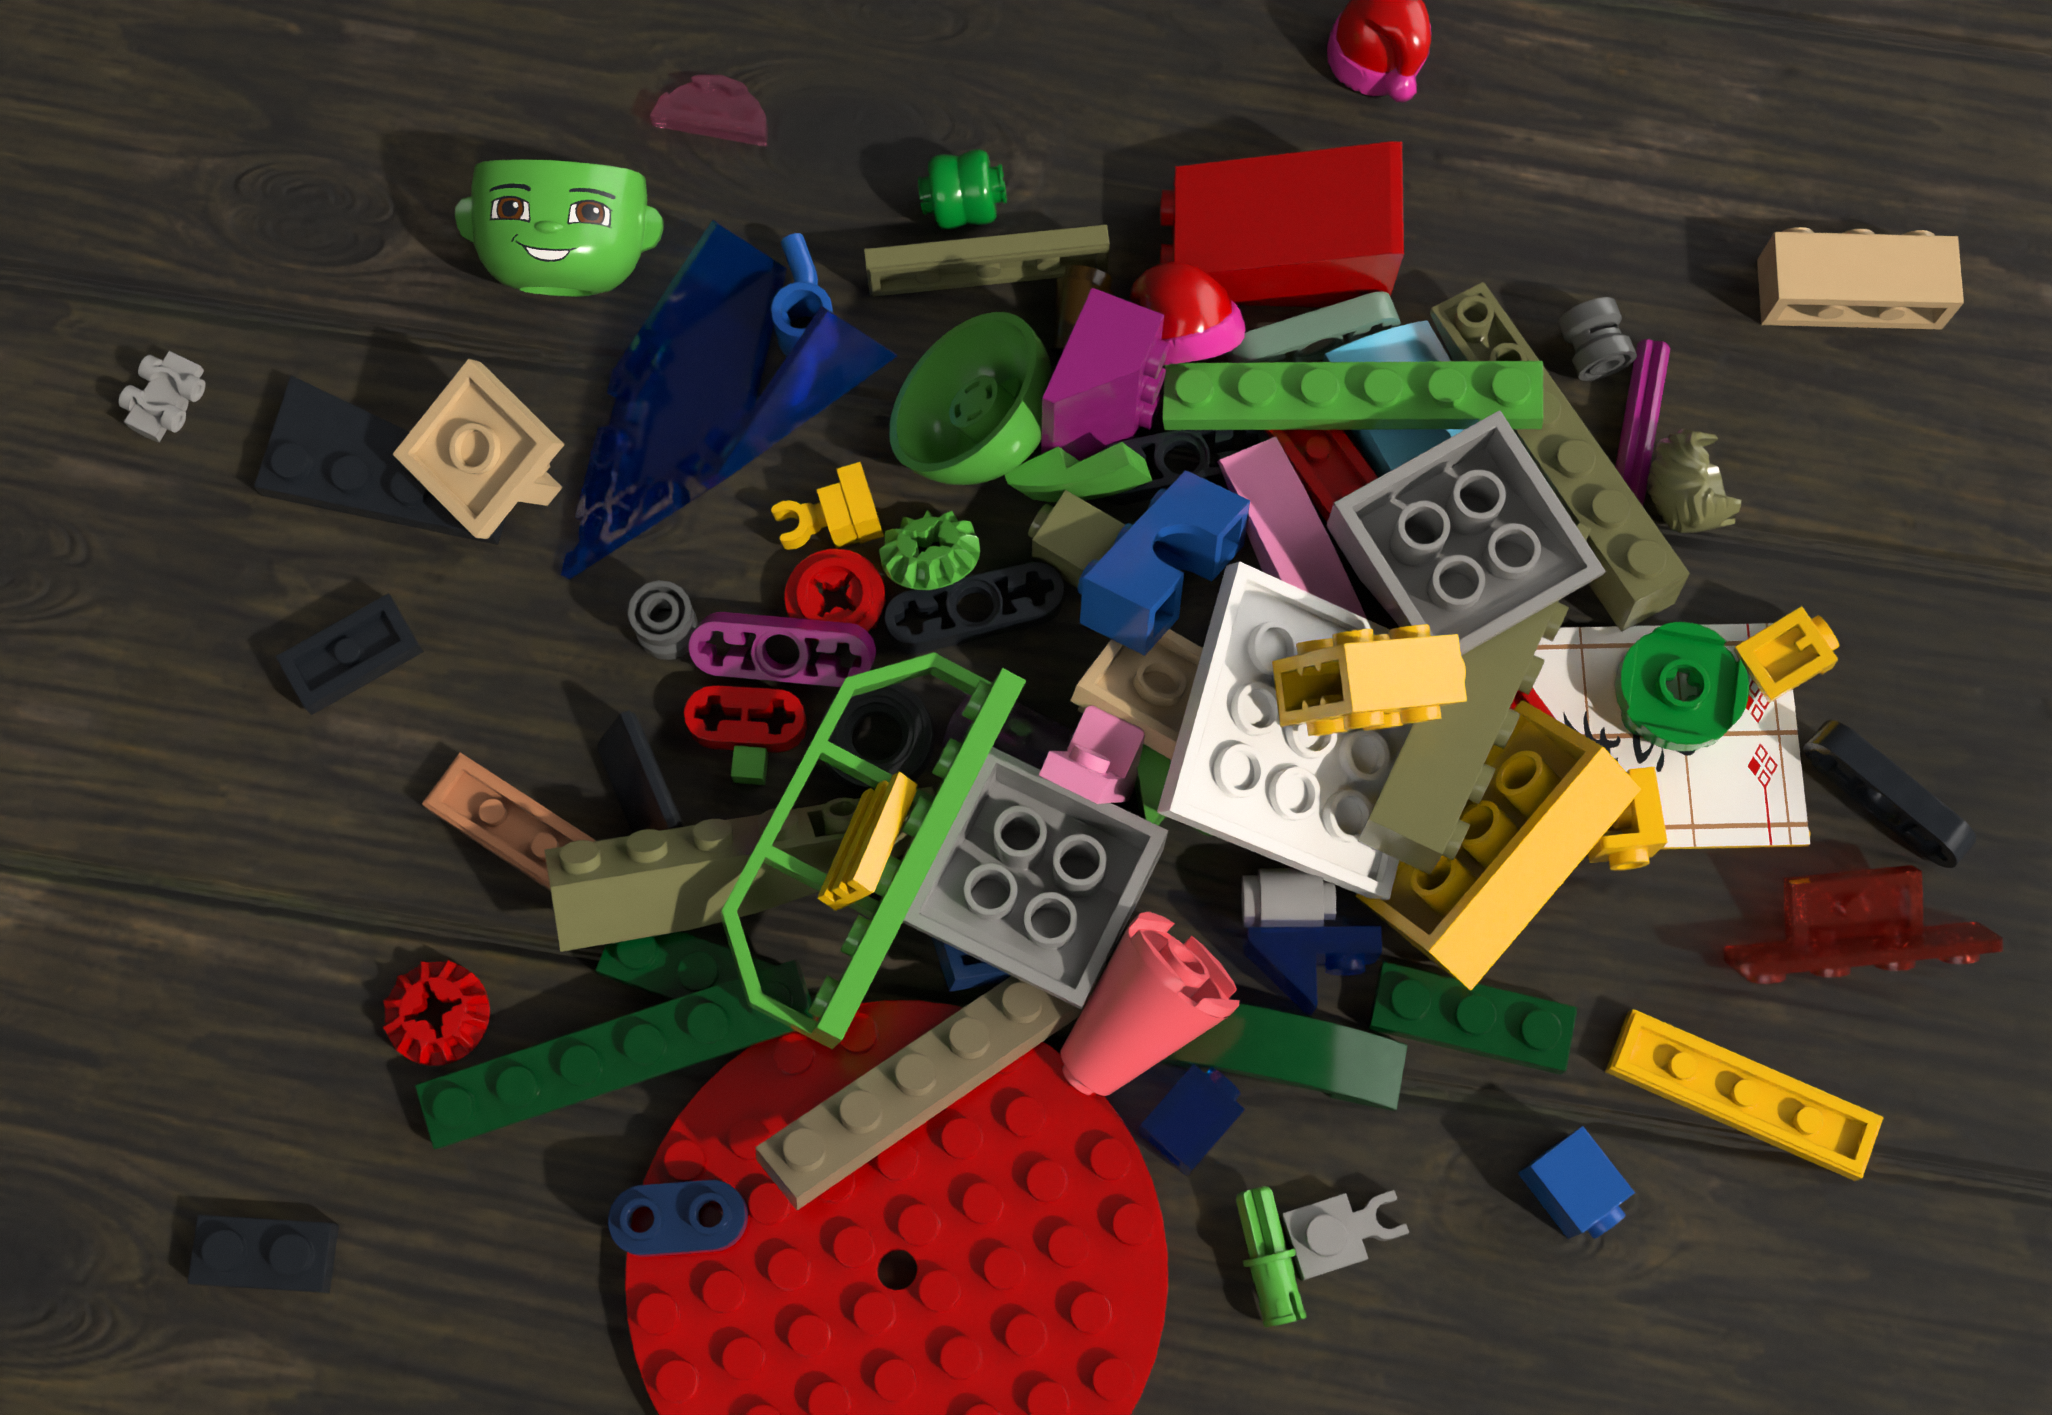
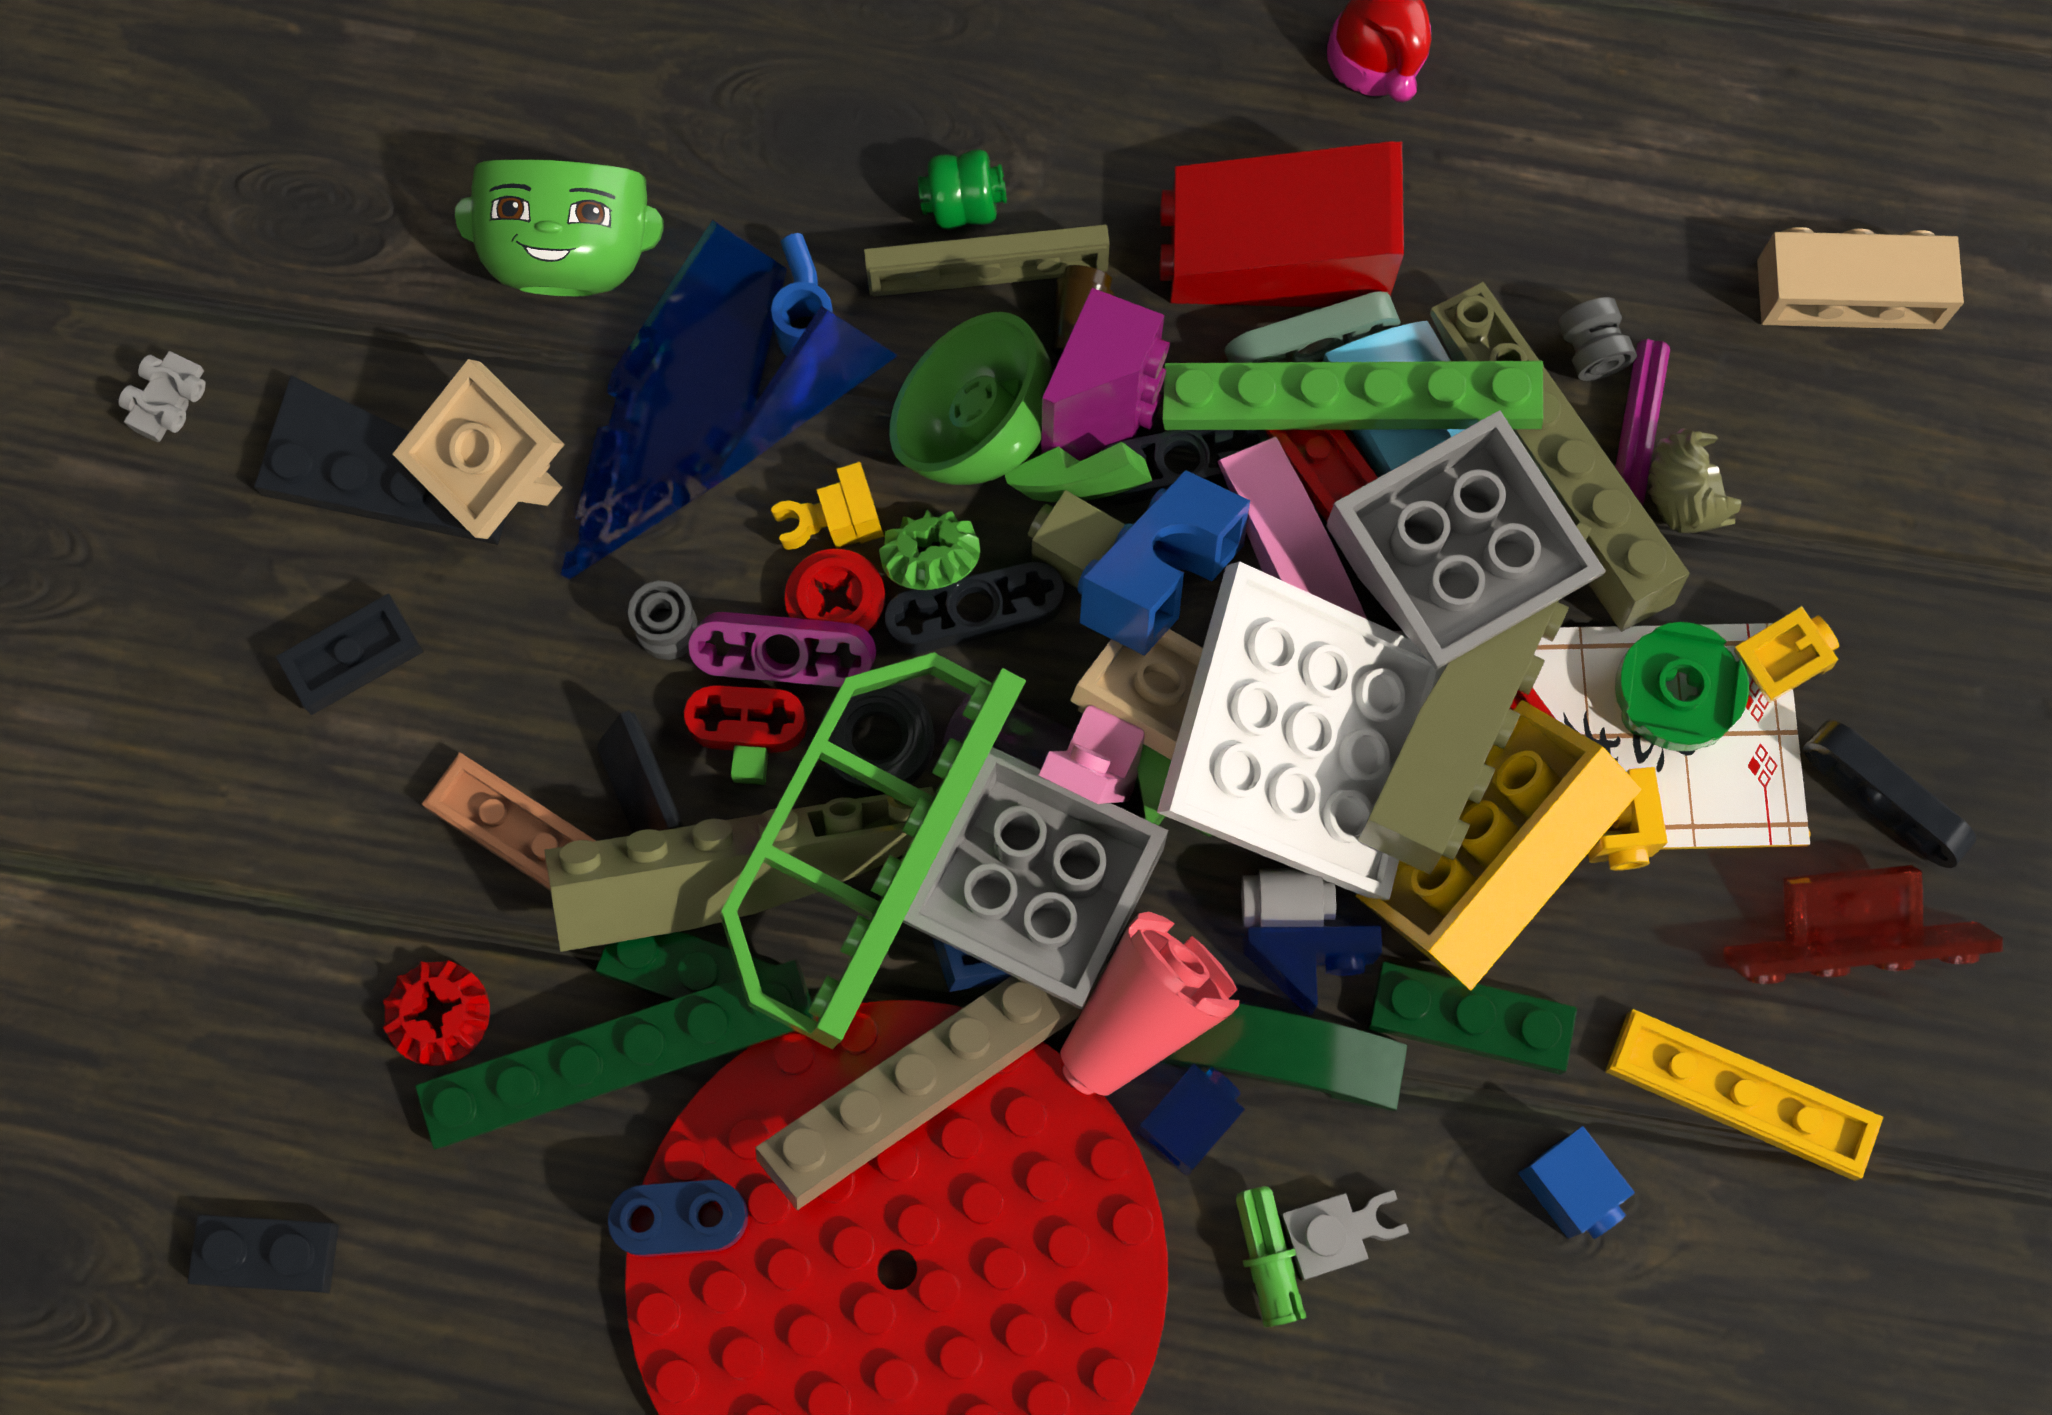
clear pink tile [650,75,768,147] -> none
yellow tile [817,772,918,911] -> none
red piece [1129,261,1246,365] -> none
yellow brick [1272,624,1467,736] -> none

